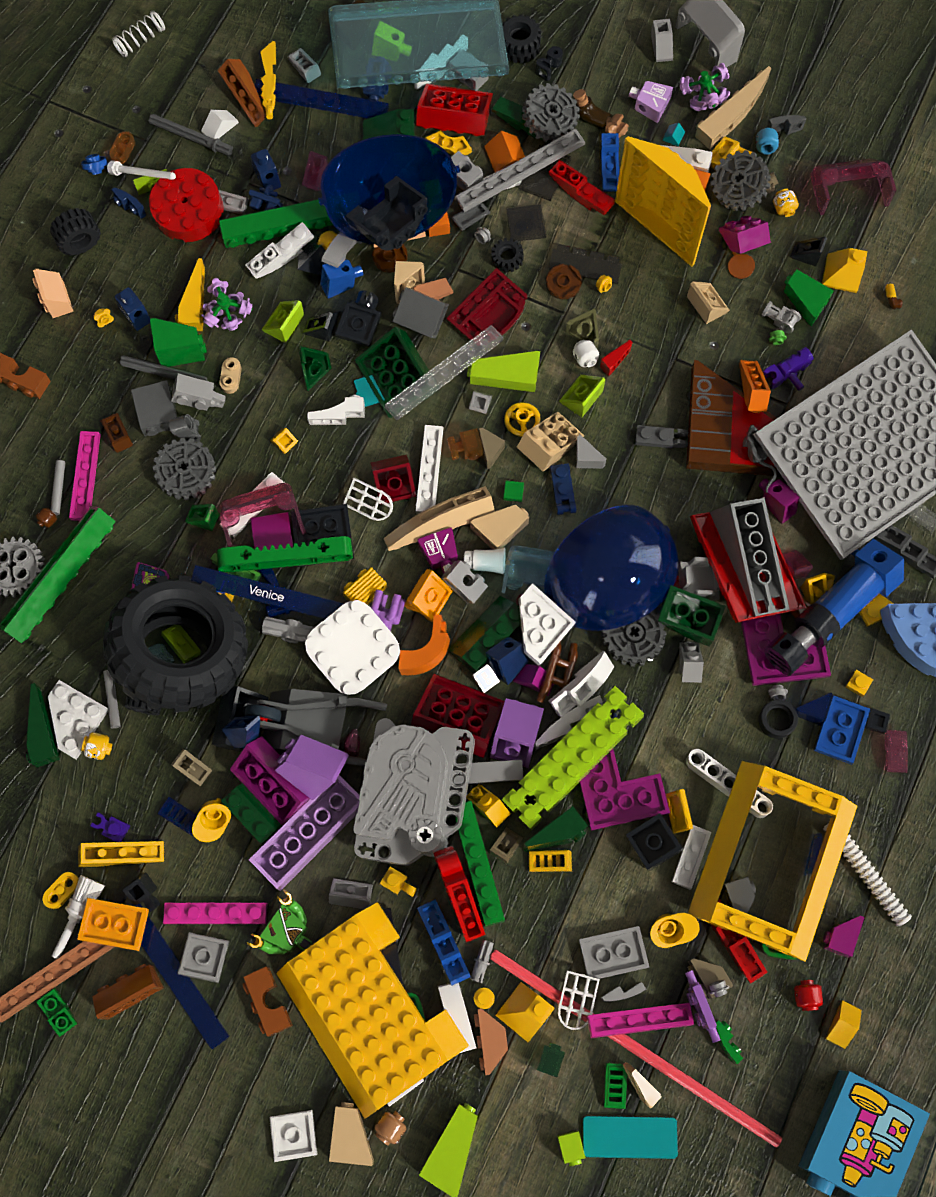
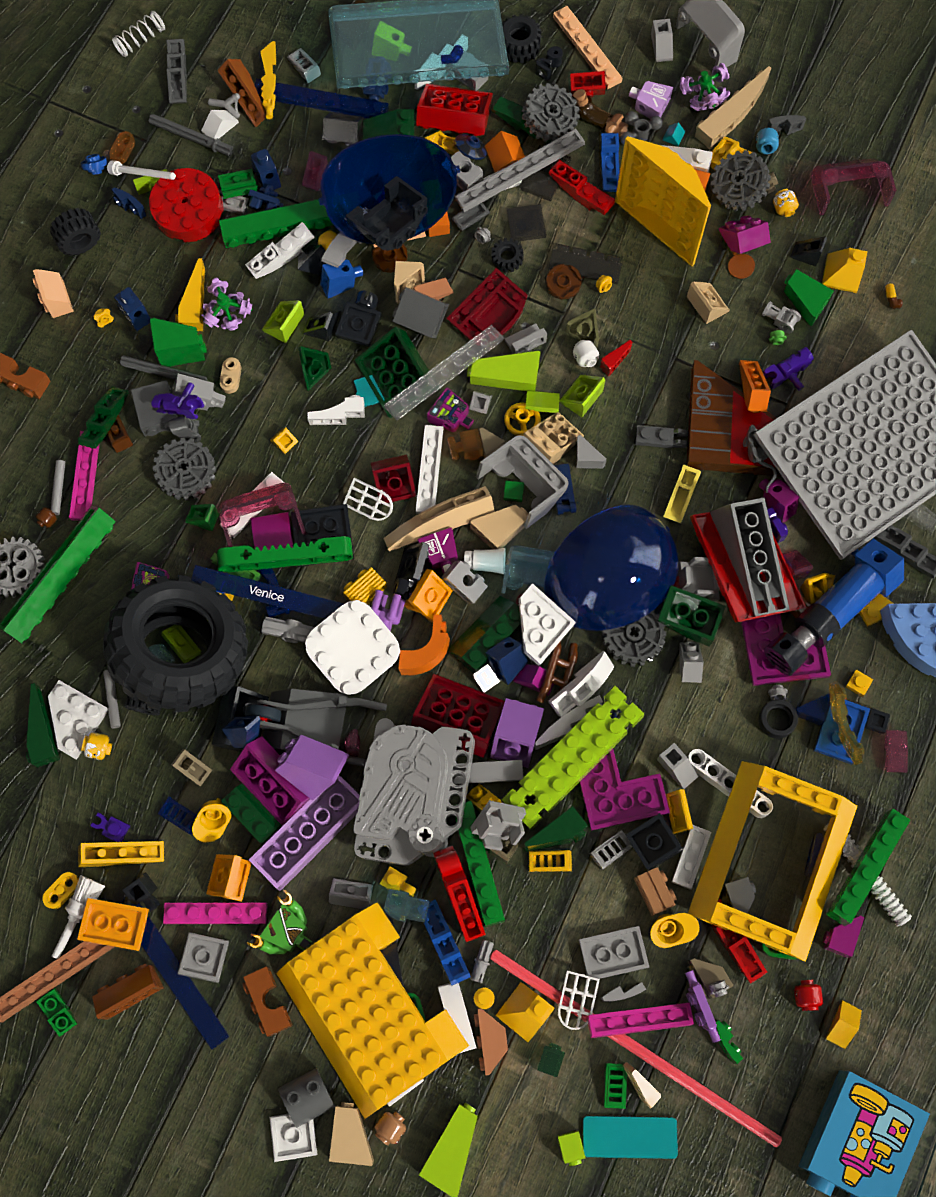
none -> dark green slope [78,387,128,449]
none -> dark purple piece [151,382,205,419]
none -> dark grey slope [167,39,187,104]
none -> light orange bracket [206,854,251,902]
none -> light grey piece [208,93,240,119]
none -> green plate [218,169,258,199]
none -> dark grey brick [278,1067,335,1128]
none -> clear smoke slope [323,112,364,146]
none -> clear light blue brick [384,889,430,923]
none -> black plate [392,542,429,600]
none -> torso [427,387,474,432]
none -> clear blue arm [441,45,464,64]
none -> dish [455,134,487,160]
none -> light grey panel [470,800,526,851]
none -> light grey windscreen [476,435,569,529]
none -> light grey panel [504,324,547,354]
none -> lime piece [525,391,560,413]
none -> light nougat plate [553,6,622,90]
none -> red brick [570,71,606,98]
none -> light grey slope [590,830,633,870]
none -> dark grey piece [620,111,663,145]
none -> medium nougat brick [634,867,677,916]
none -> light grey slope [657,743,698,789]
none -> light yellow slope [663,465,701,523]
none -> dark purple plate [767,507,788,543]
none -> green brick [826,808,910,926]
none -> clear yellow plate [829,681,864,765]

